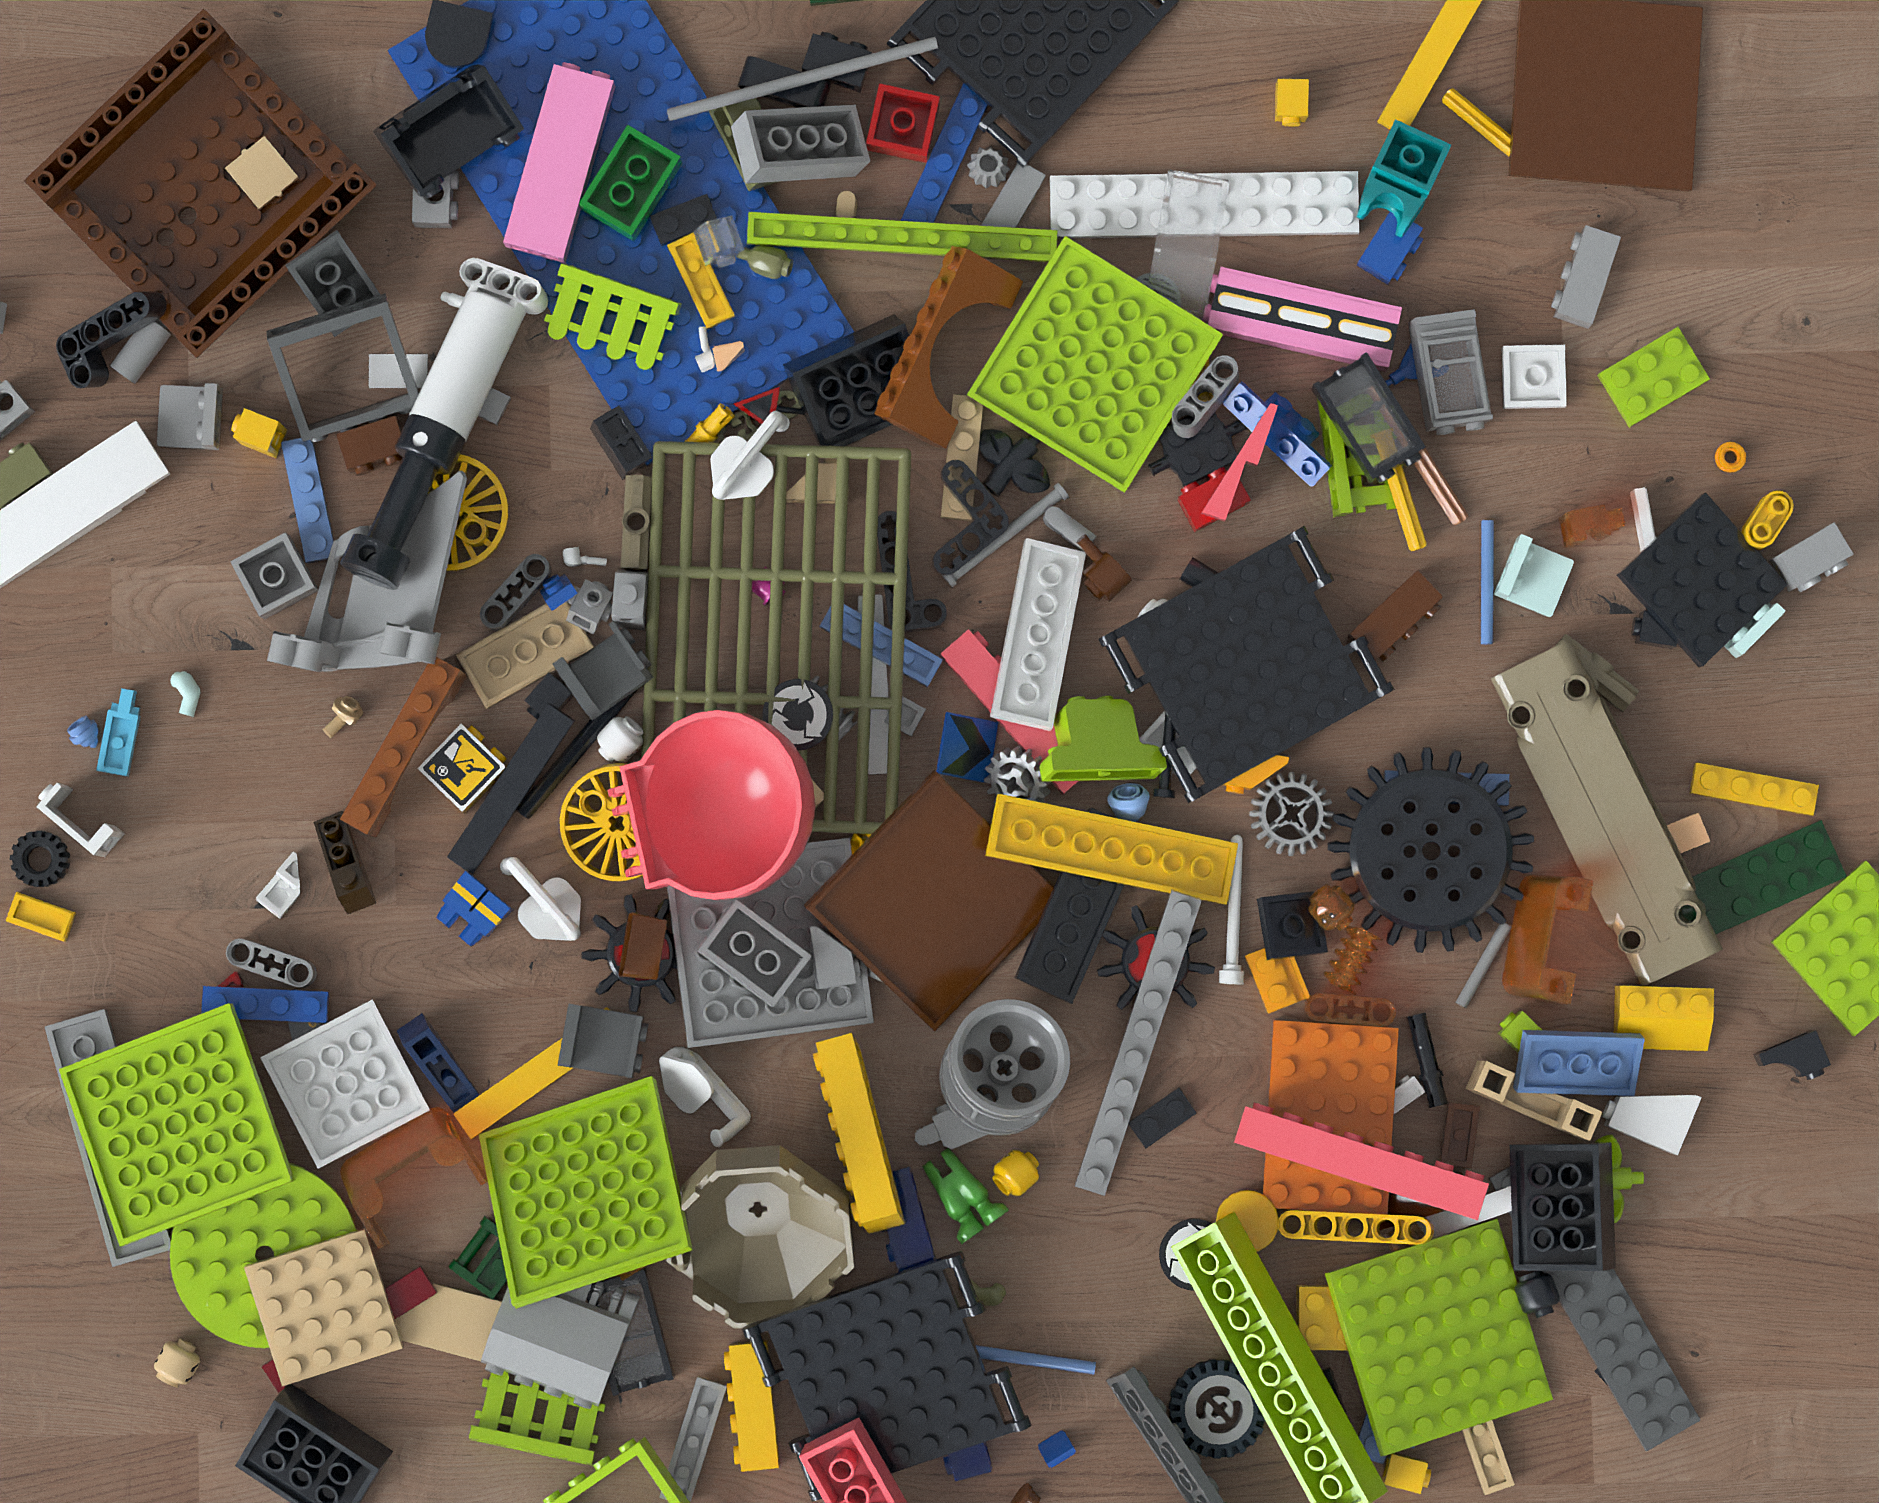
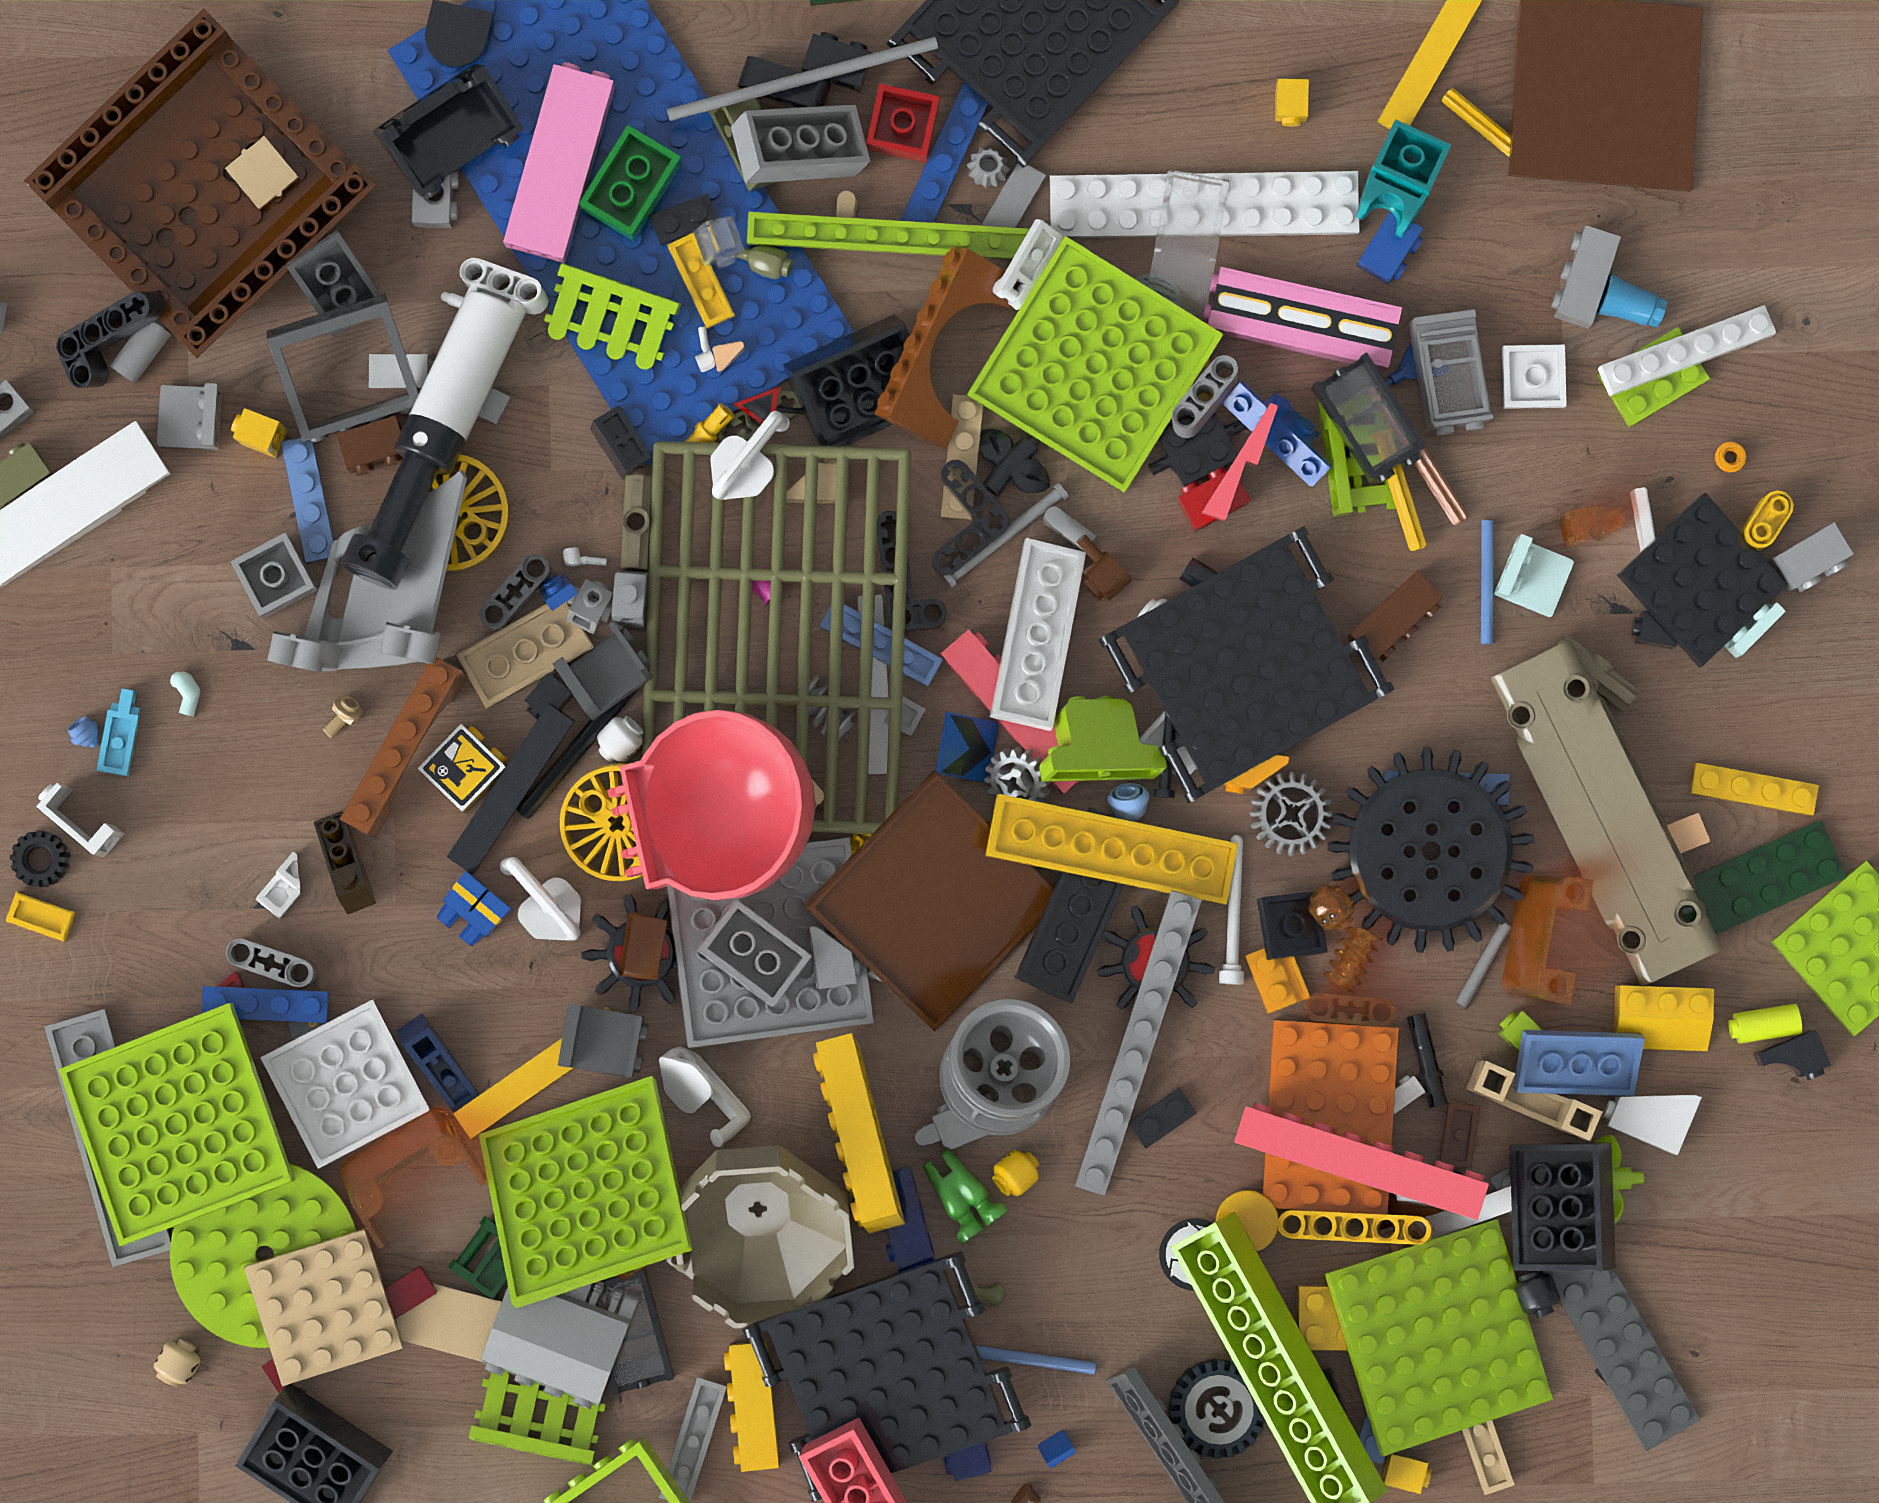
sticker [762,679,833,750] -> none
none -> white plate [993,219,1064,310]
none -> dark azure plant [1596,273,1667,328]
none -> white plate [1598,305,1776,396]
none -> neon yellow brick [1728,1003,1802,1044]

